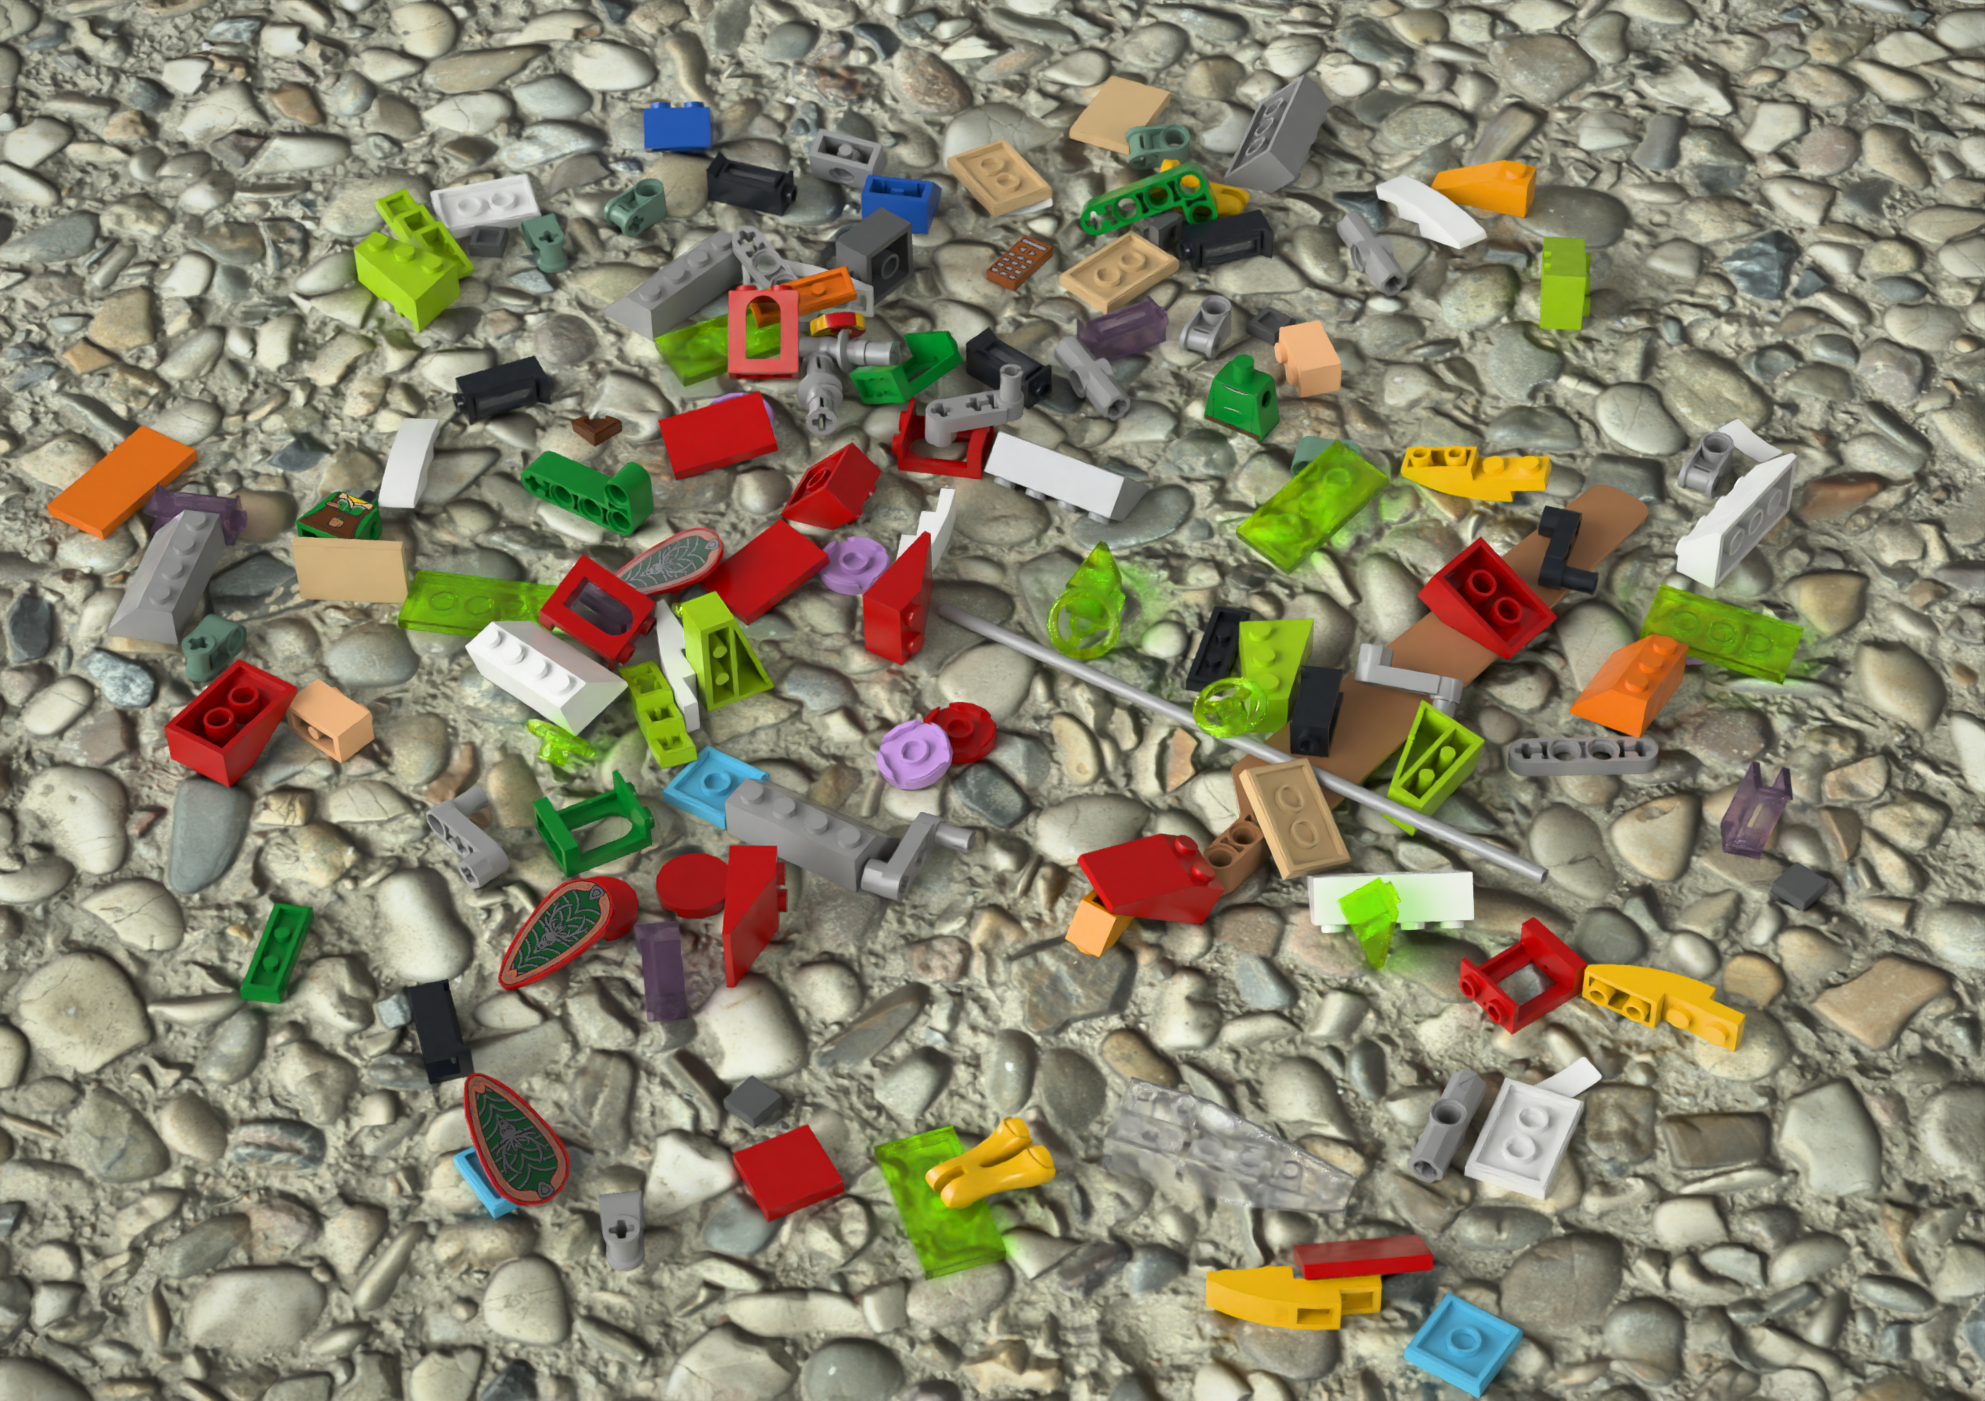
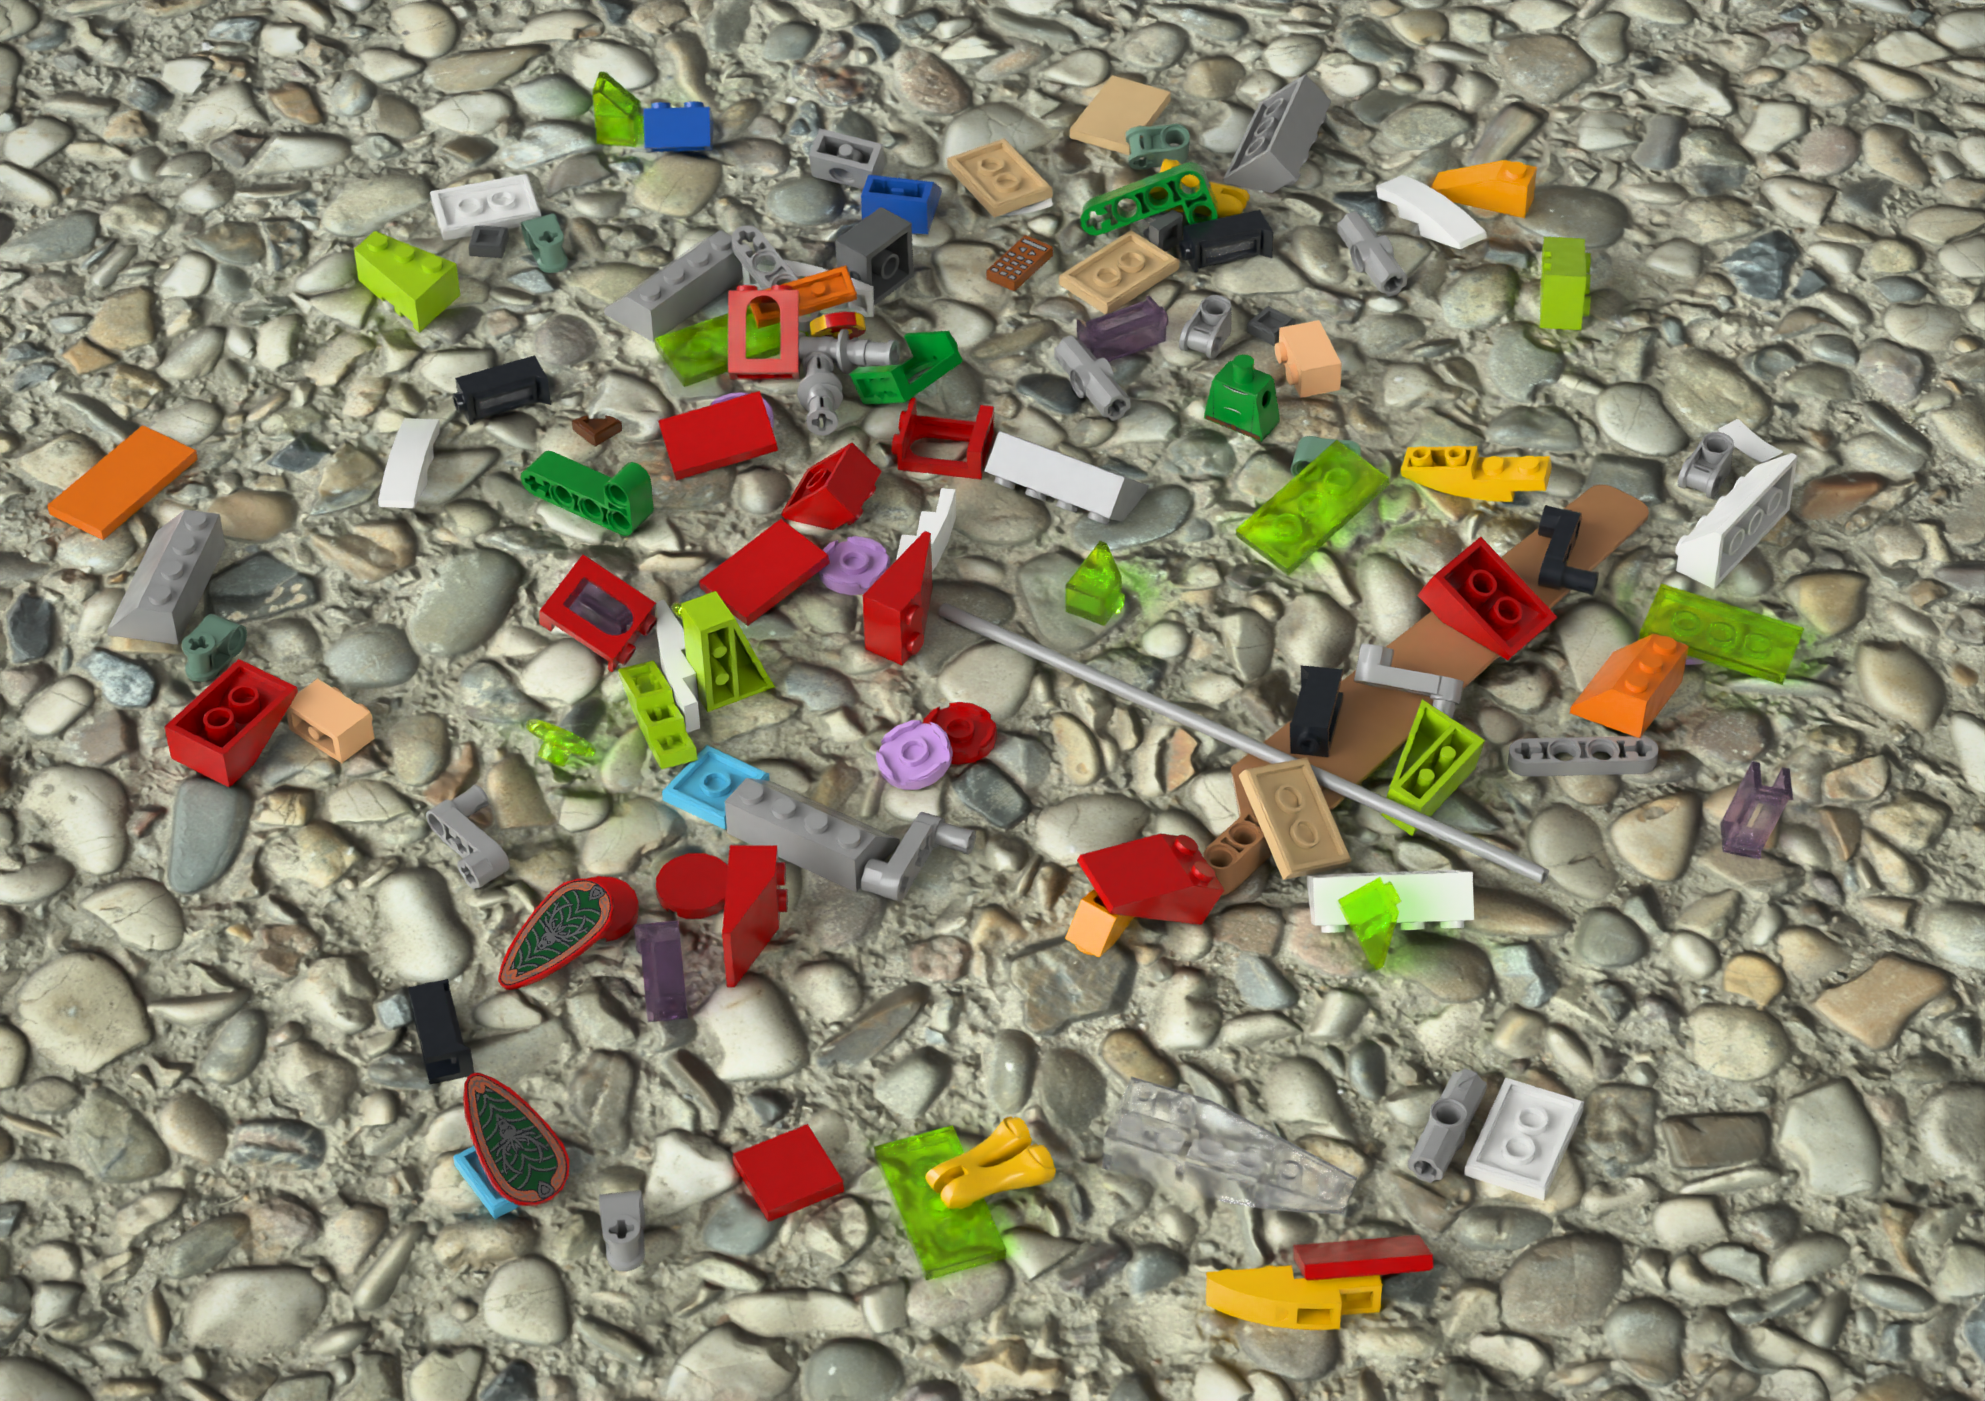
clear purple window [146,483,247,546] -> none
green tile [240,903,314,1004] -> none
tan tile [292,537,411,604] -> none
torso [296,490,382,540] -> none
lime slope [376,188,475,280] -> none
clear neon green tile [397,569,558,637] -> none
white slope [465,621,628,736] -> none
green panel [533,770,655,878] -> none
shield [601,528,724,601] -> none
sand green piece [603,178,667,238] -> none
black window [706,151,798,217] -> none
dark grey tile [724,1075,782,1129] -> none
light grey beam [925,364,1024,447] -> none
black window [966,327,1052,410] -> none
clear neon green piece [1047,586,1121,659] -> none
black tile [1186,606,1250,697] -> none
clear neon green piece [1193,677,1268,738] -> none
lime wedge [1238,618,1314,733] -> none
medium azure tile [1404,1292,1523,1398] -> none
red panel [1459,917,1588,1035] -> none
white sticker [1533,1057,1602,1098] -> none
yellow slope [1582,964,1746,1052] -> none
dark grey tile [1772,862,1829,912] -> none
none -> clear neon green slope [592,71,644,147]

